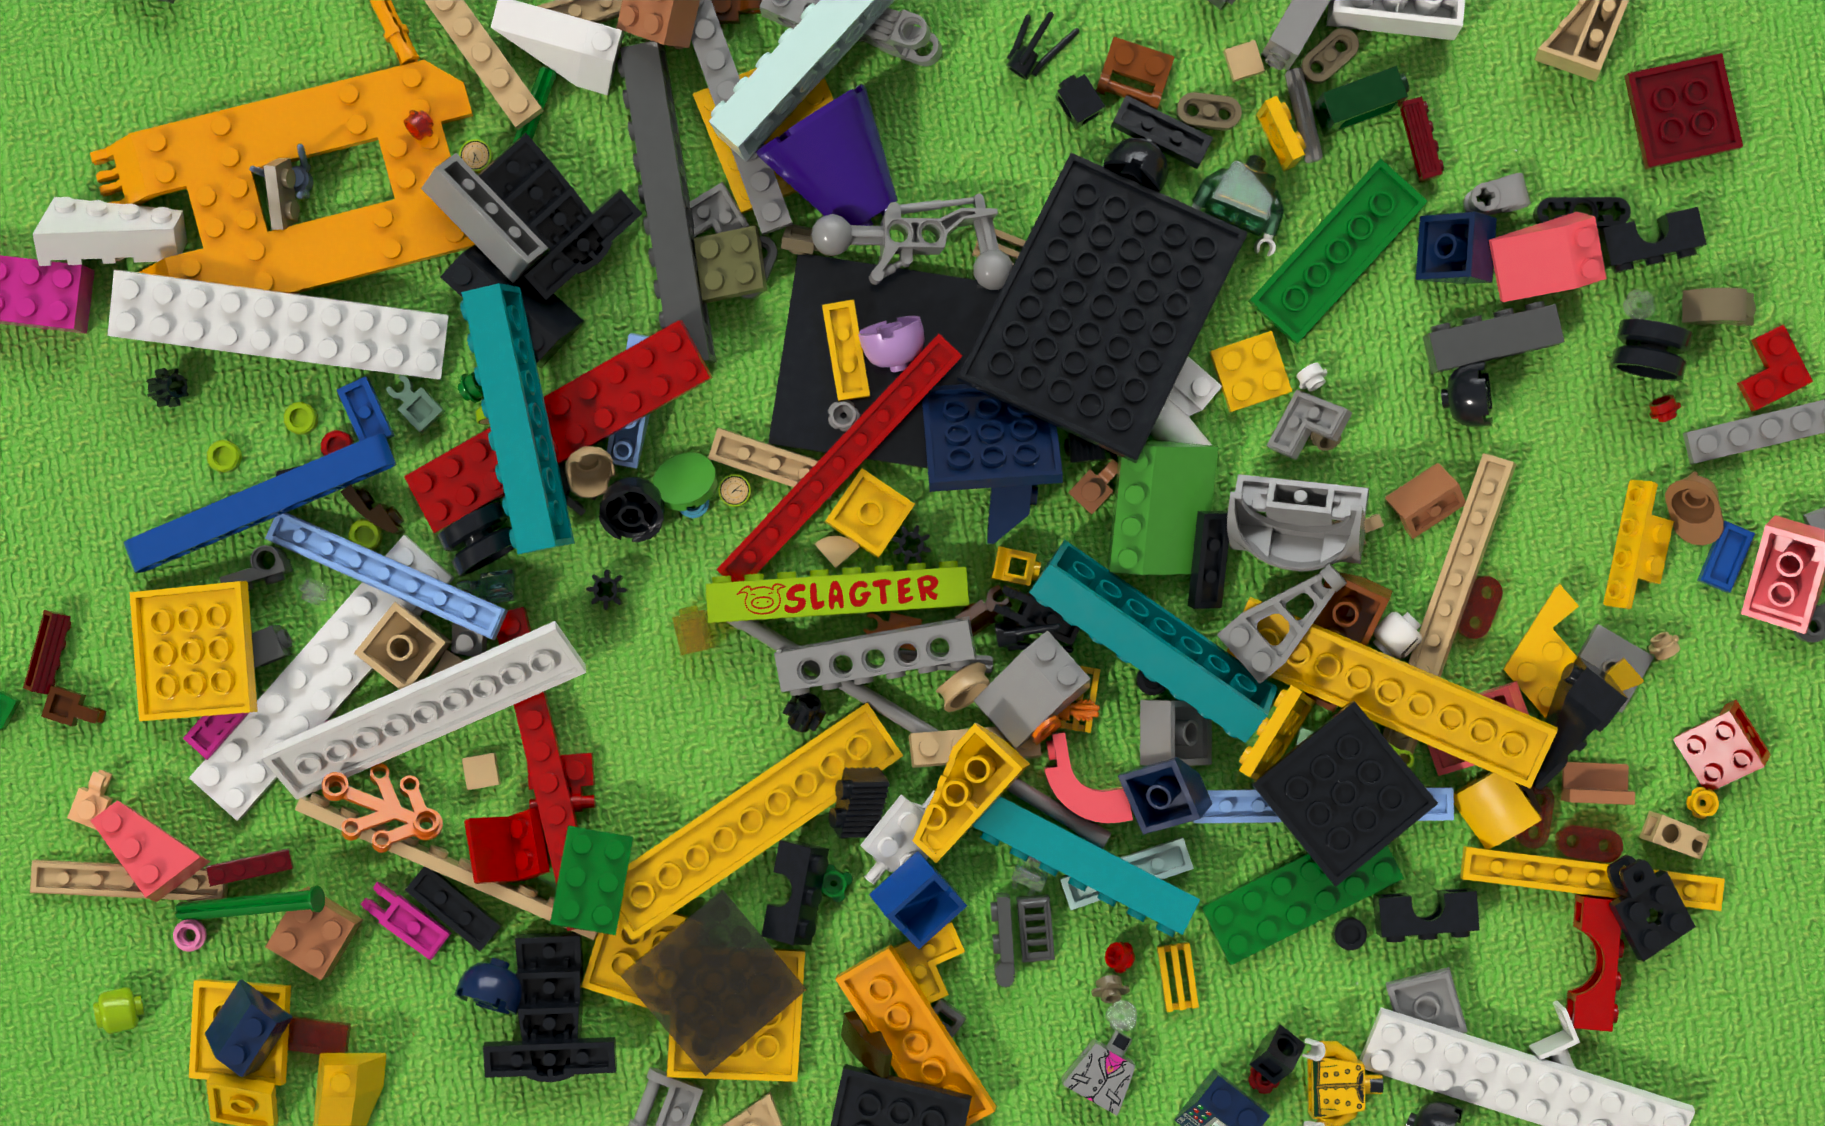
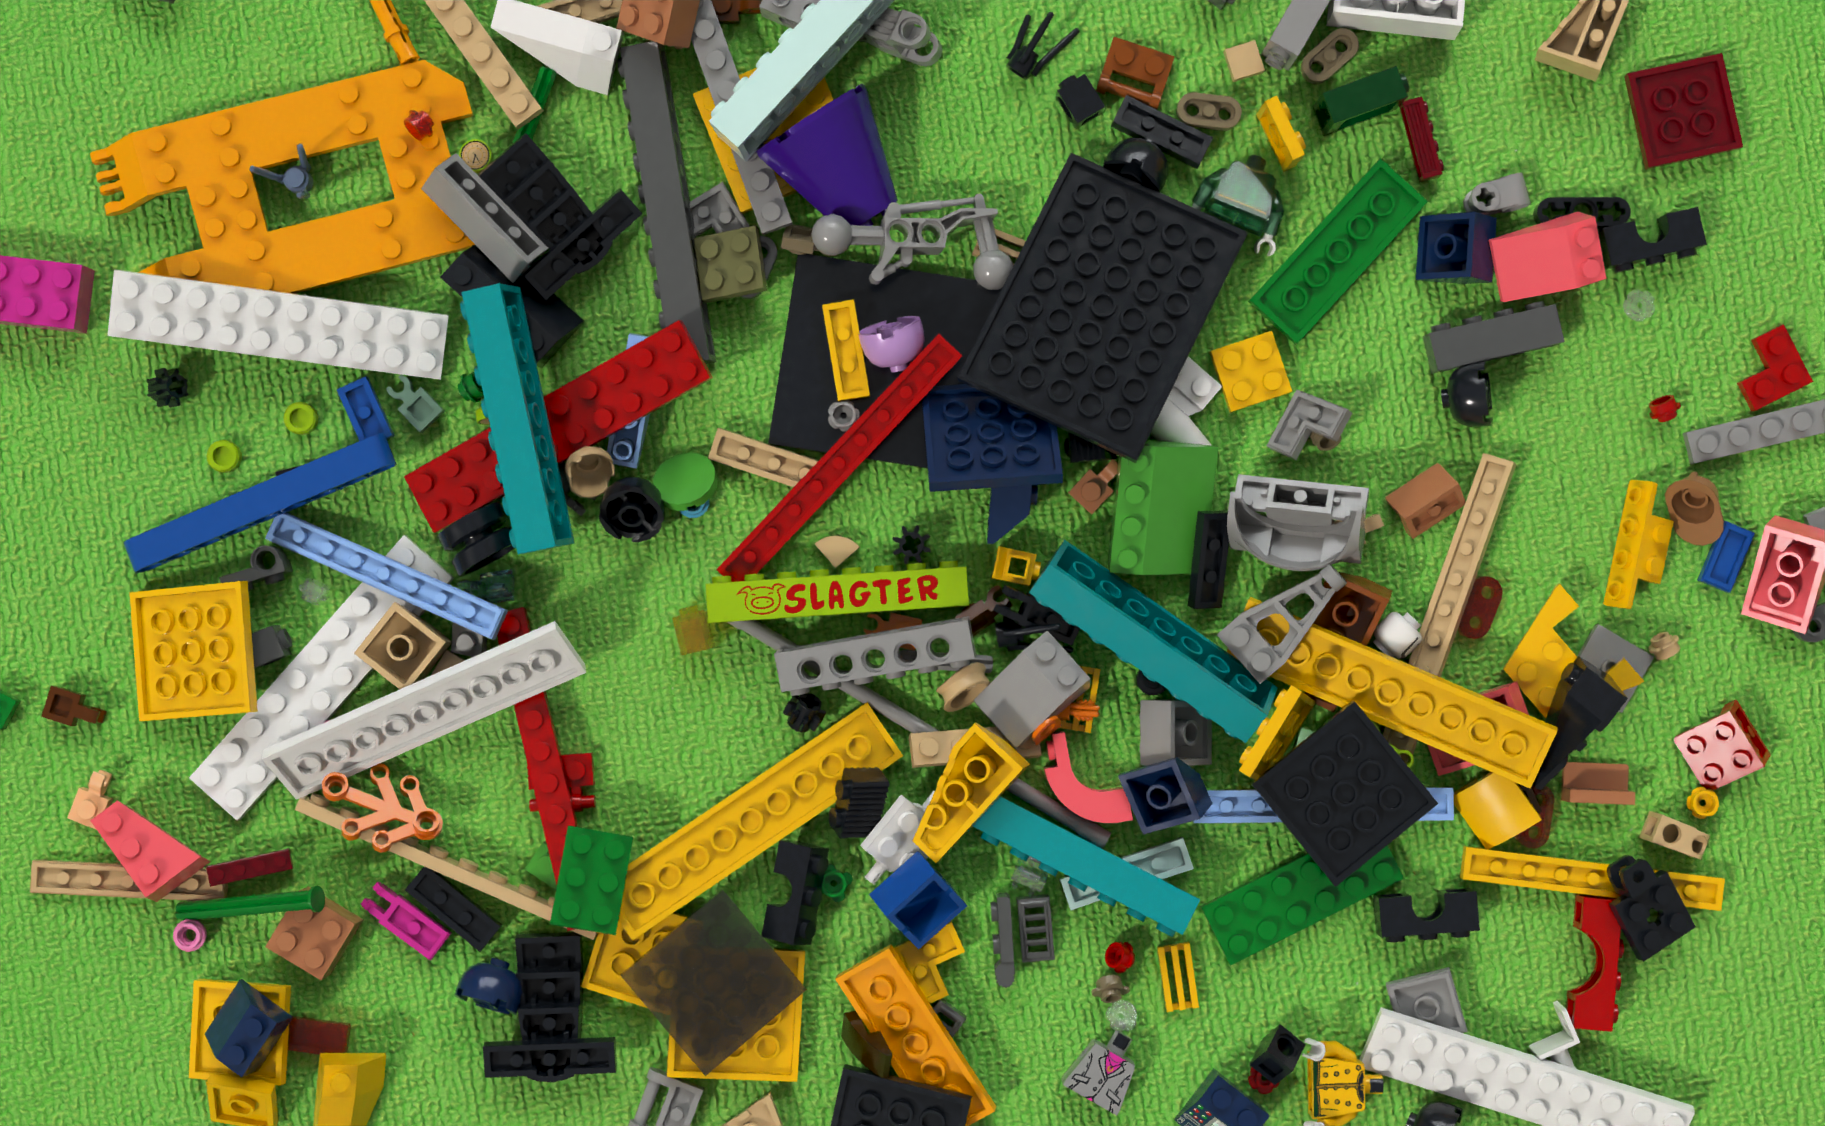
dark red piece [23,610,71,695] -> none
white wedge [33,197,187,266] -> none
lime head [93,987,144,1034] -> none
dark pink plate [183,713,248,760] -> none
dark tan plate [263,158,300,230] -> none
red tile [321,430,355,456] -> none
dark brown slope [340,484,405,535] -> none
lime tile [348,519,383,551] -> none
tan tile [462,752,501,790] -> none
red bracket [464,808,550,884] -> none
black gear [586,569,628,610] -> none
tile [718,474,751,507] -> none
yellow plate [825,468,915,558] -> none
light grey axle [1285,68,1323,163] -> none
white plate [1296,363,1328,391] -> none
black tile [1333,917,1367,950] -> none
clear red plate [1555,824,1623,862] -> none
black wheel [1611,319,1693,381] -> none
dark tan brick [1682,288,1756,327] -> none

